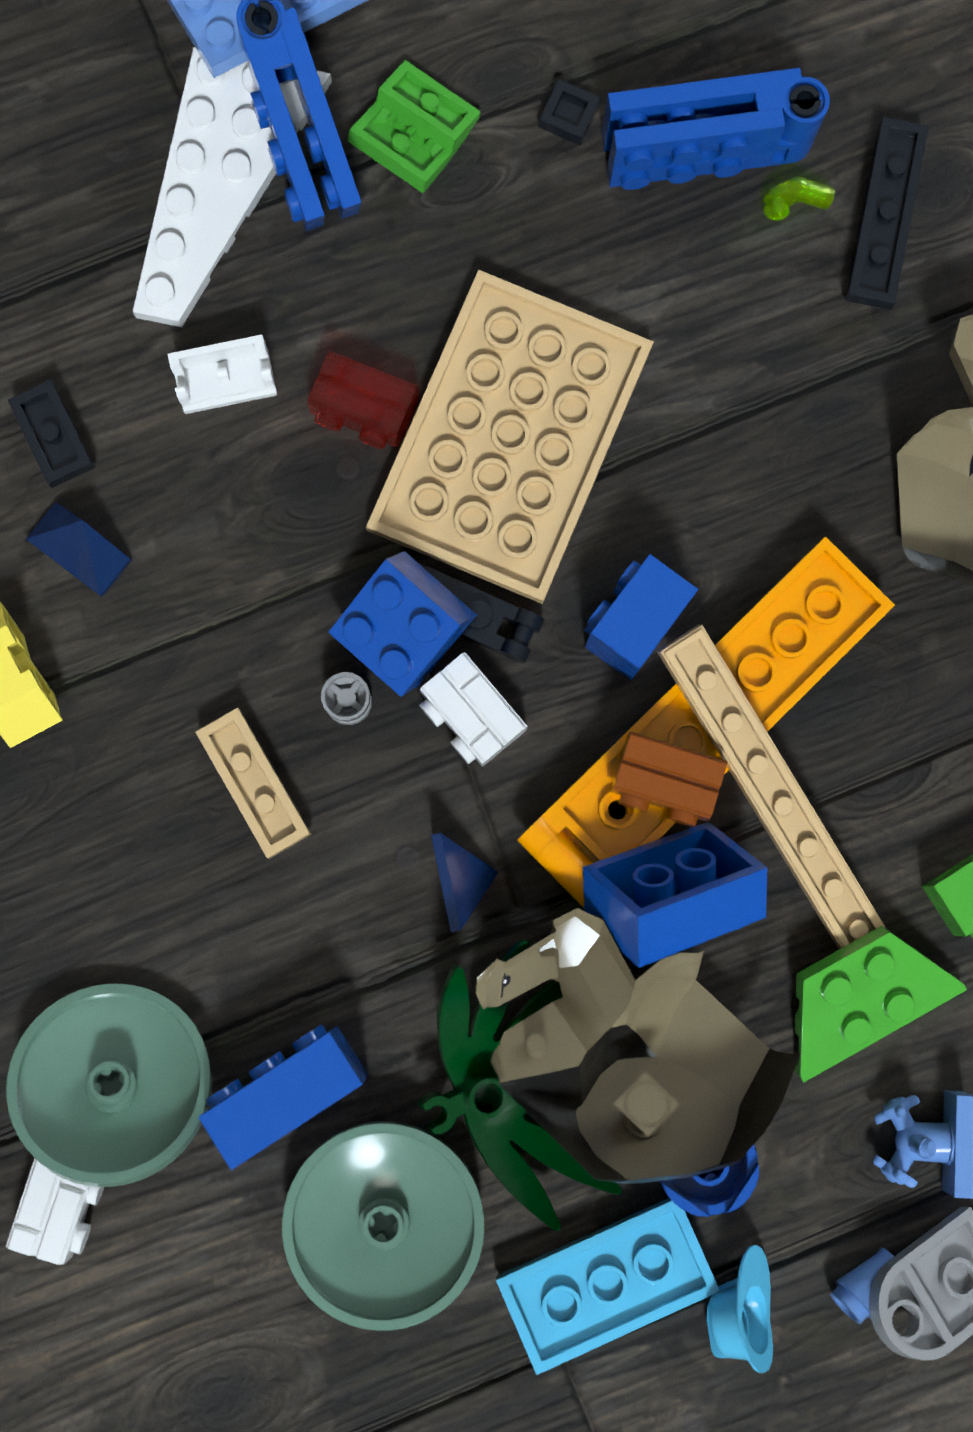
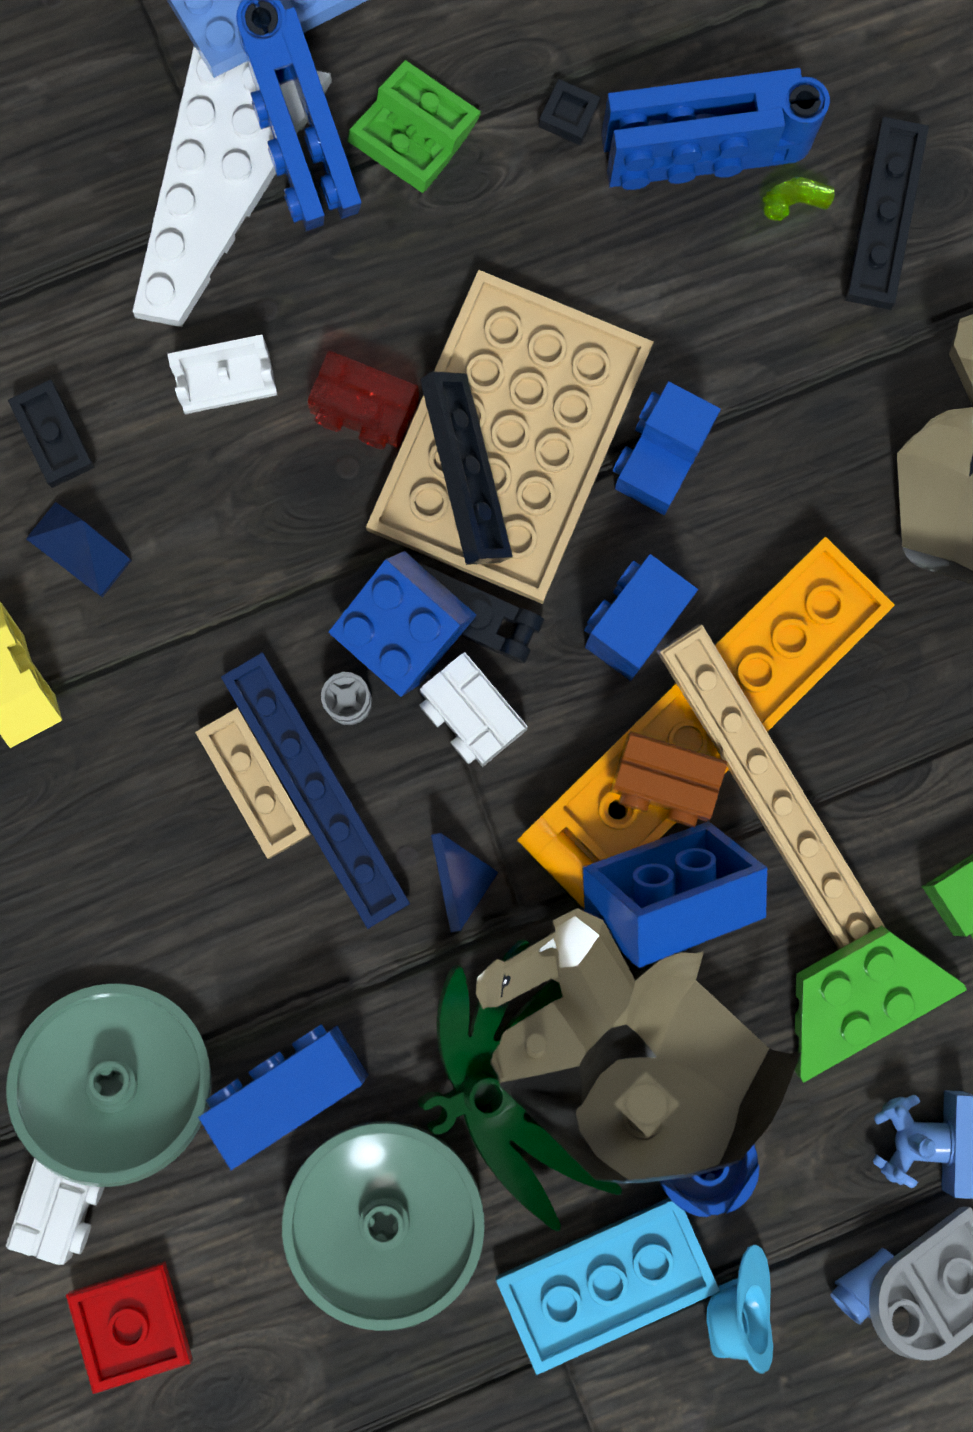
none -> red plate [66,1261,193,1394]
none -> dark blue plate [221,652,411,929]
none -> black plate [420,372,513,565]
none -> blue brick [613,381,721,516]

